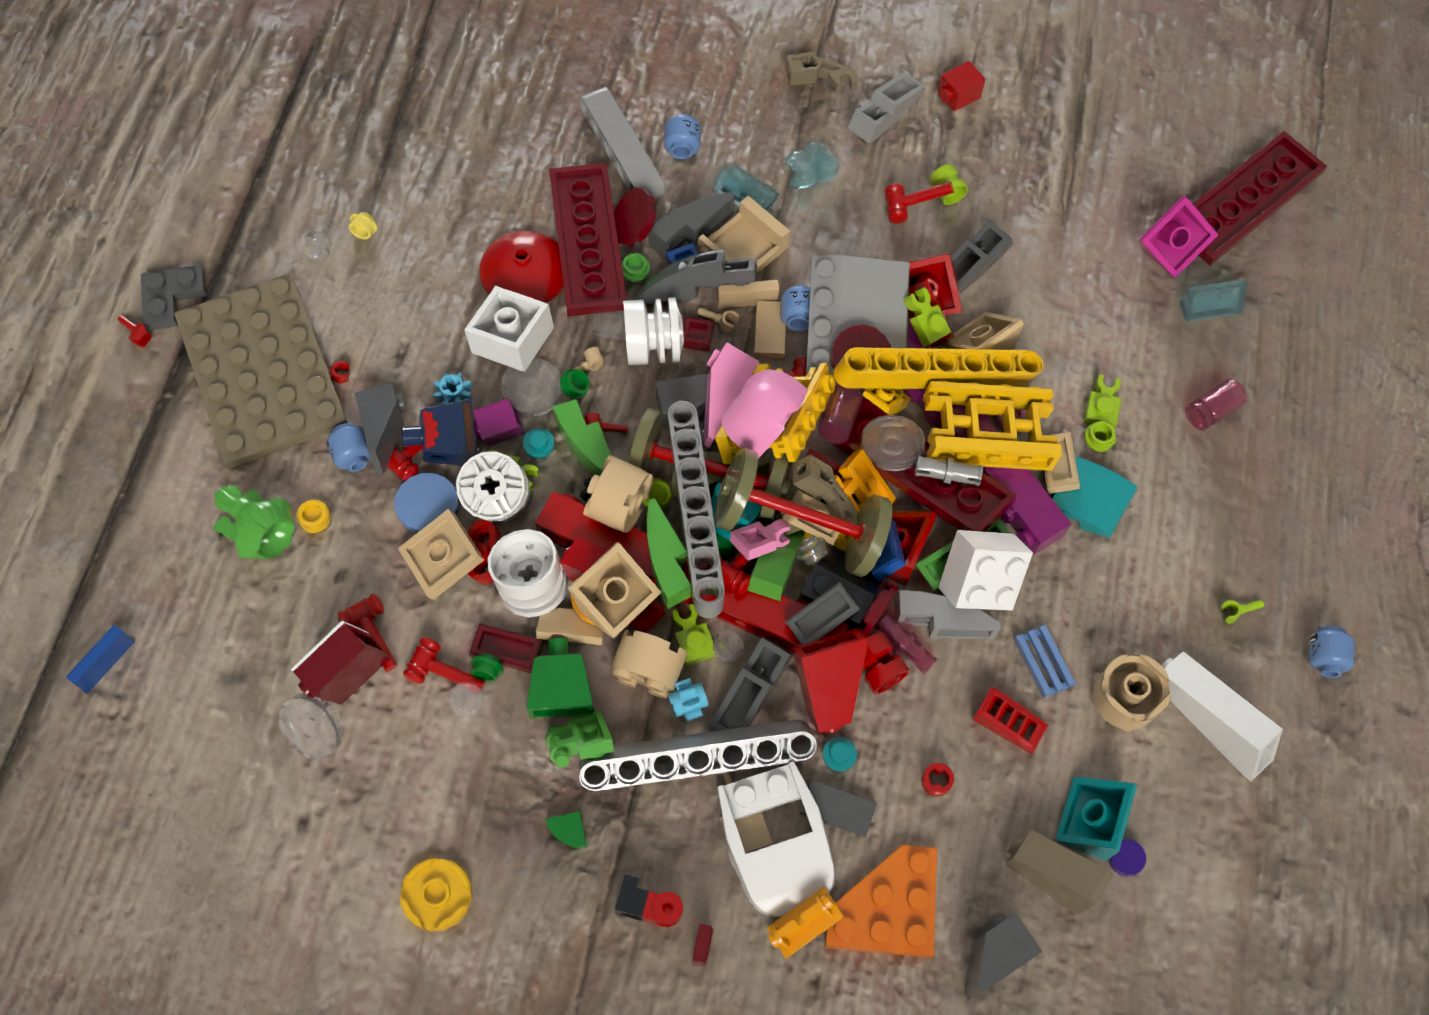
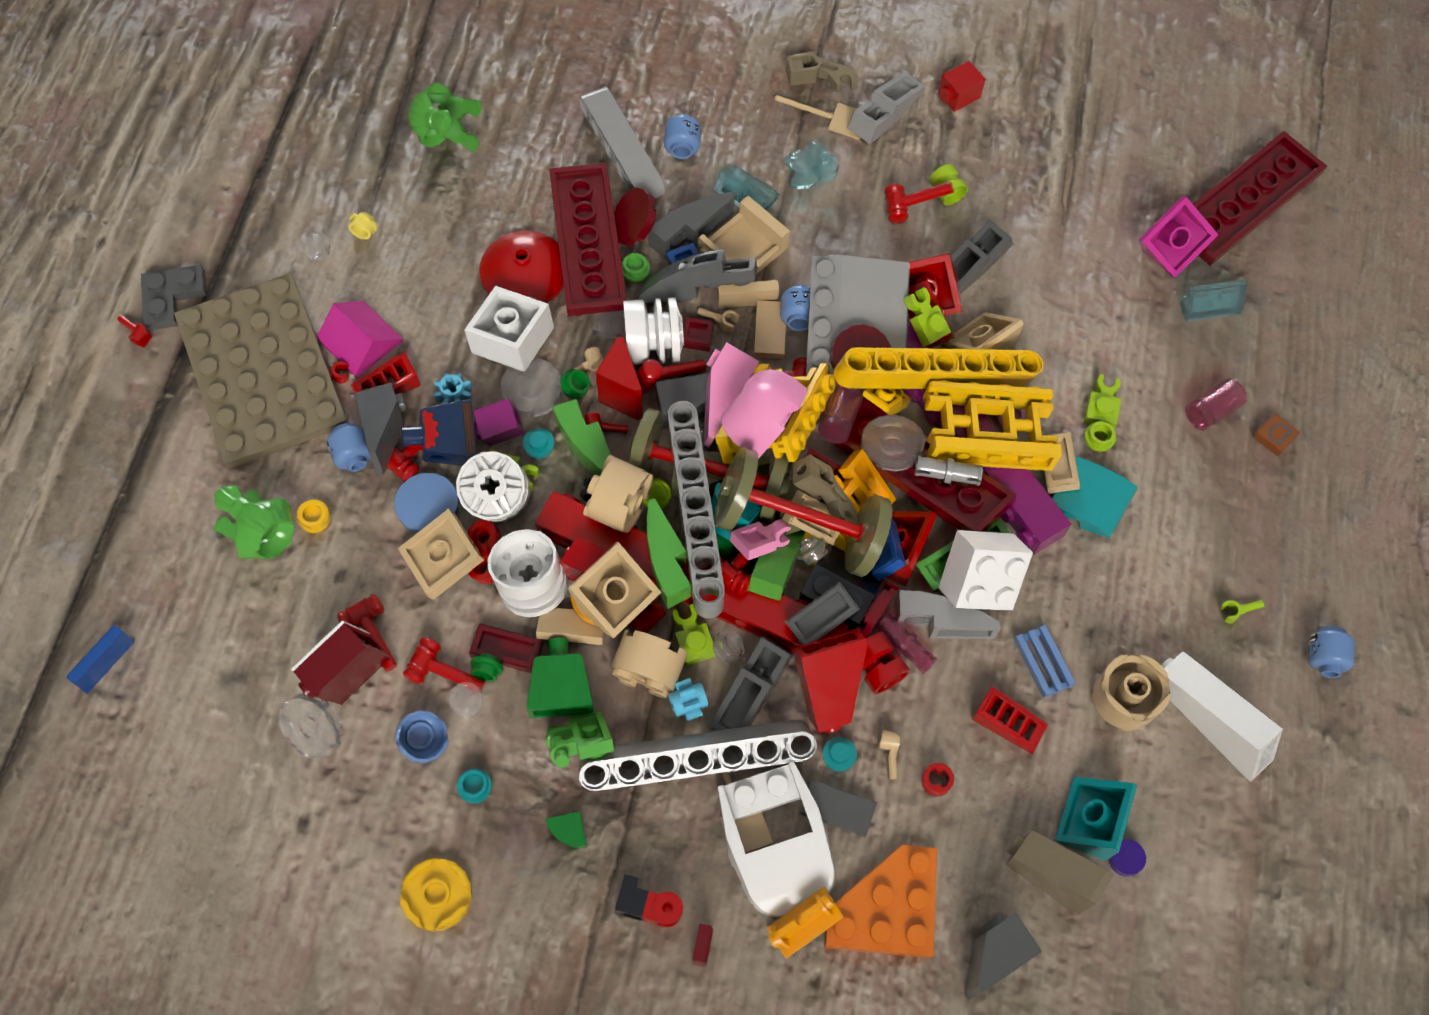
none -> dark pink slope [316,301,403,378]
none -> red slope [351,352,421,394]
none -> medium blue hair [395,710,449,764]
none -> bright green piece [408,82,482,152]
none -> teal plate [457,769,492,804]
none -> red slope [596,336,643,420]
none -> red piece [636,359,706,392]
none -> tan piece [774,95,860,140]
none -> tan hand [879,730,900,780]
none -> dark orange tile [1253,413,1300,457]

